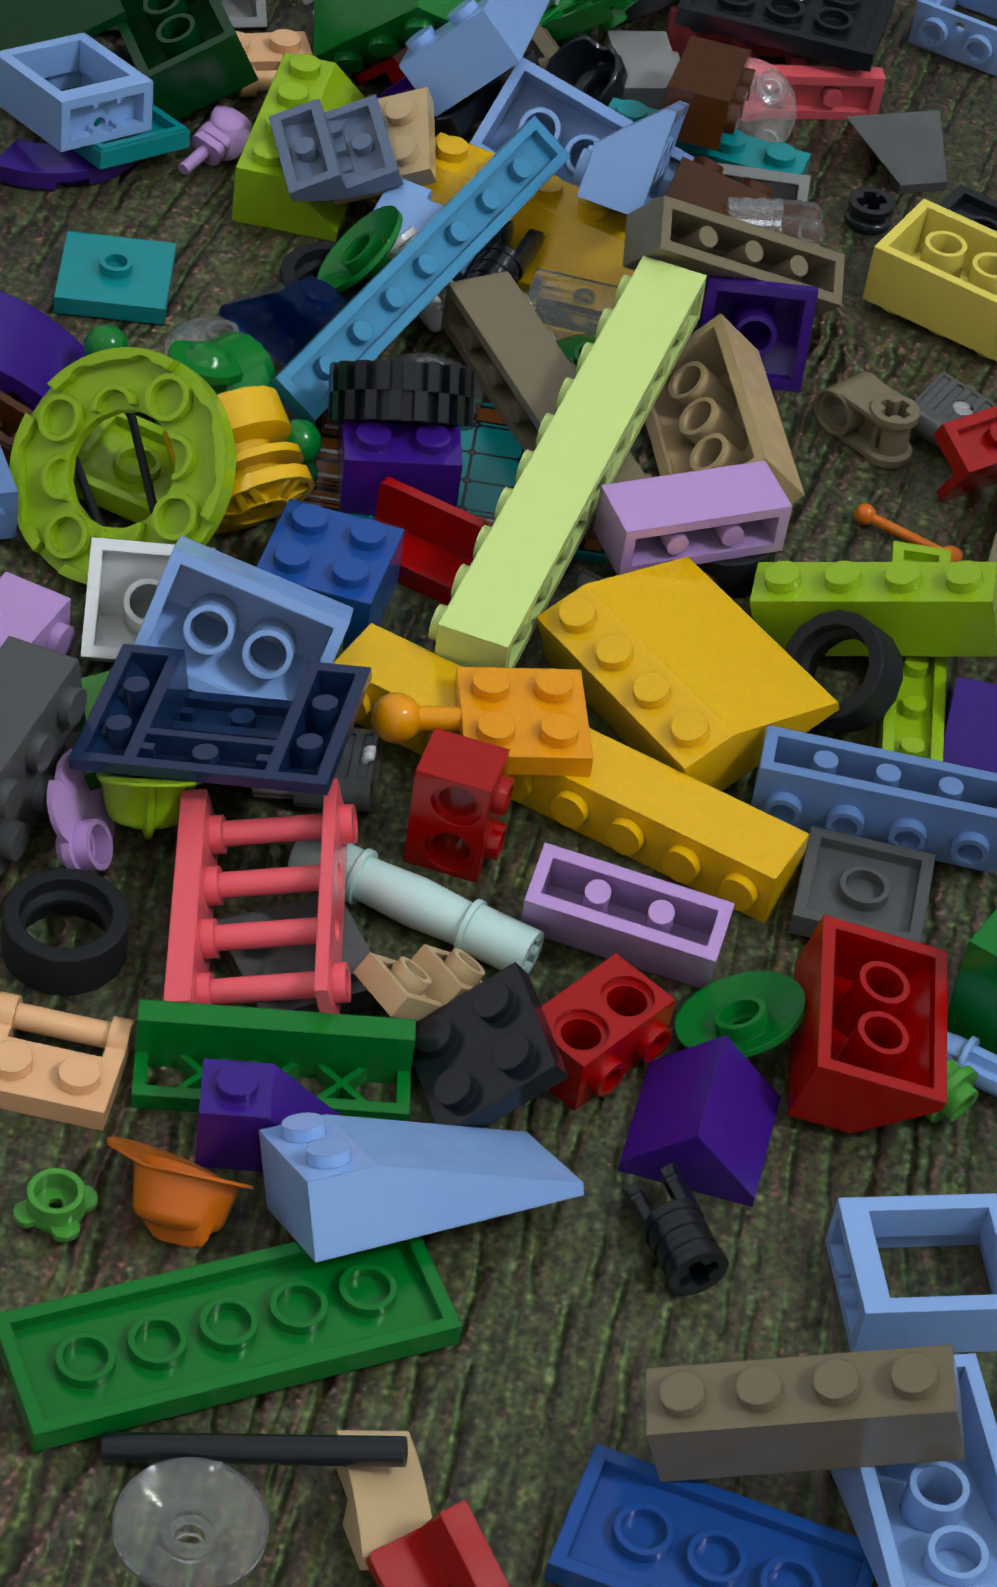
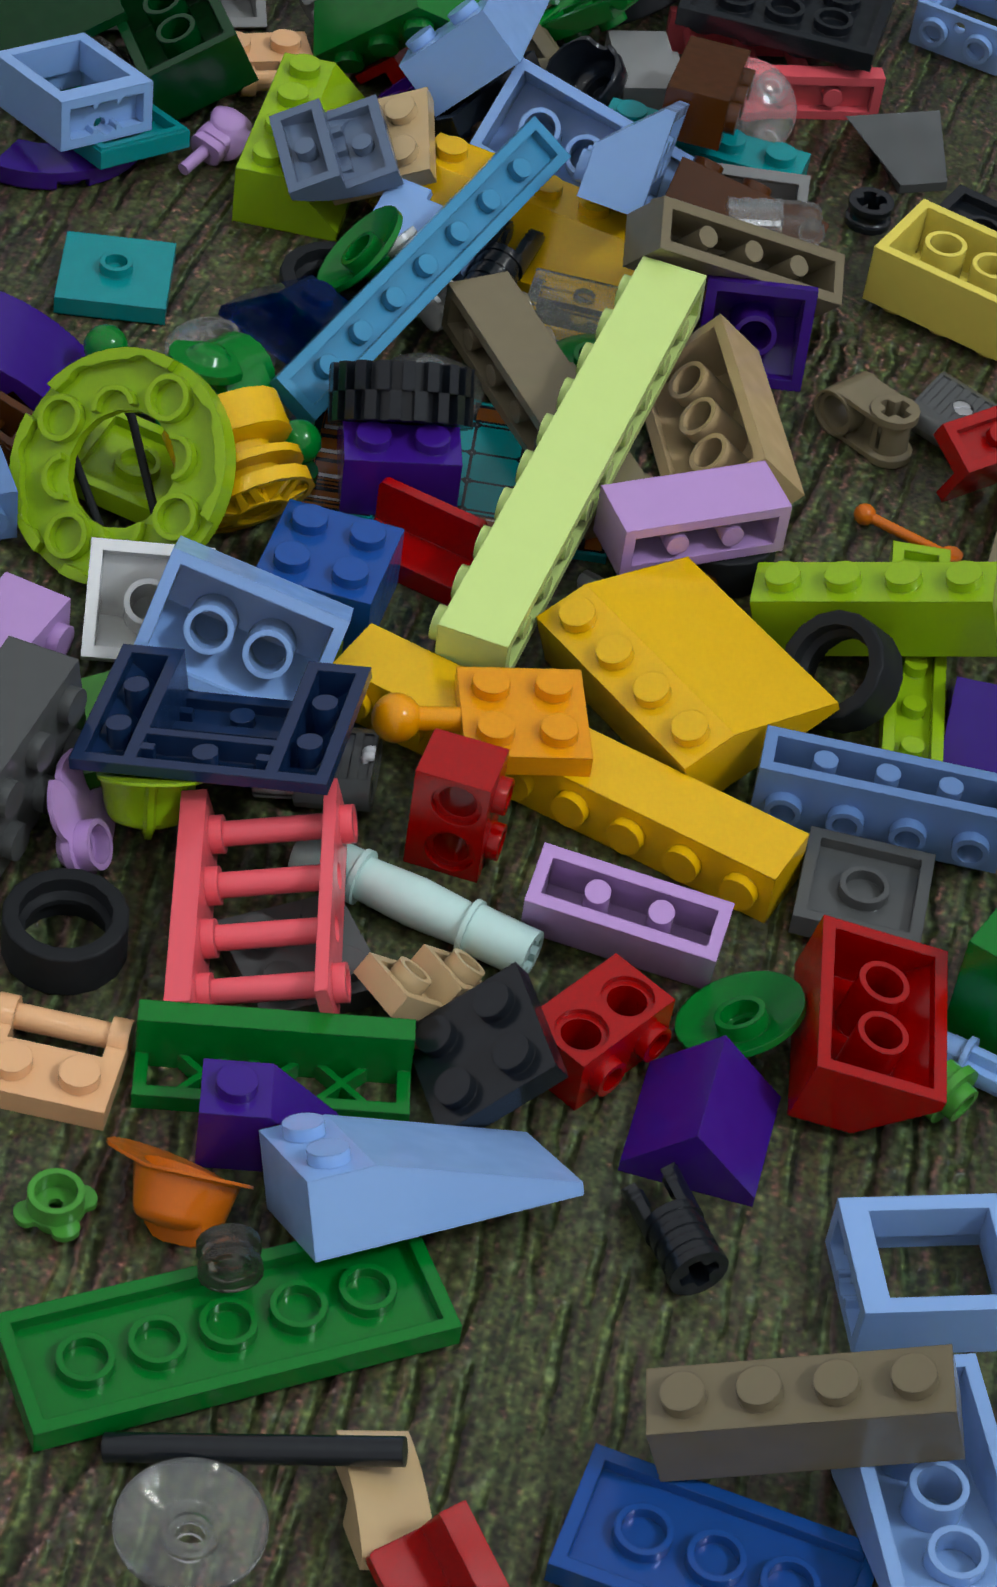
none -> clear smoke bush [196,1223,264,1293]

